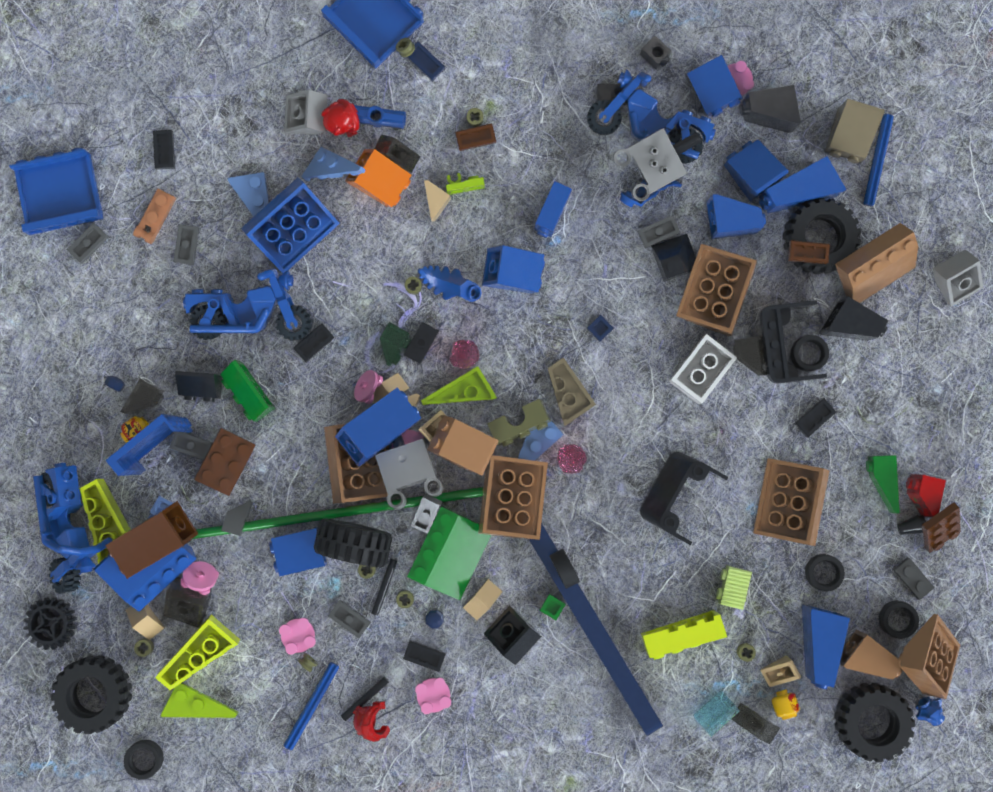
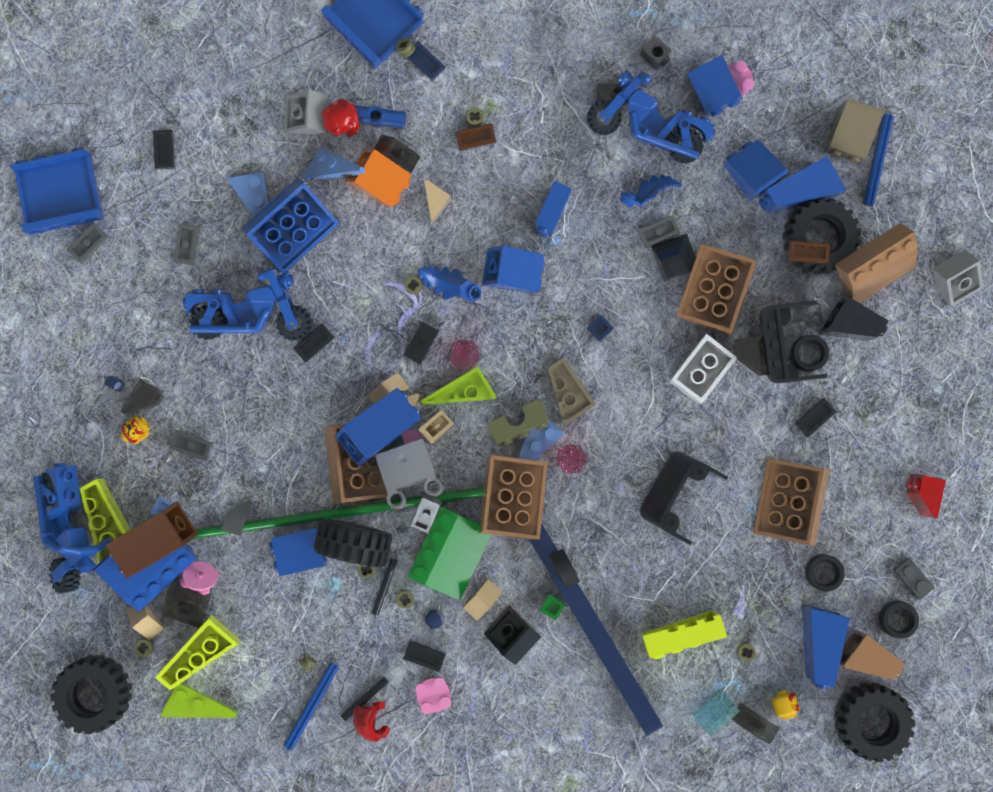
black gear [23,597,77,650] -> none
blue panel [105,414,193,476] -> none
black tyre [124,740,164,780] -> none
nougat plate [133,189,176,244] -> none
black slope [175,371,223,402] -> none
reddish brown plate [194,428,256,496] -> none
green slope [220,360,276,422] -> none
bright pink piece [279,617,316,655] -> none
dark grey plate [328,600,371,638] -> none
bright pink piece [354,370,383,404] -> none
clear green slope [380,322,411,368] -> none
medium nougat slope [427,415,499,476] -> none
lime plate [446,173,485,195] -> none
light grey piece [613,128,701,201] -> none
blue slope [706,194,766,239] -> none
yellowish green brick [716,565,752,610] -> none
black slope [739,85,801,133] -> none
tan slope [760,656,801,687] -> none
green slope [866,455,900,514] -> none
black cone [897,515,926,535] -> none
medium nougat slope [899,614,960,699] -> none
blue rock [915,697,945,726] -> none
reddish brown plate [922,502,961,553] -> none

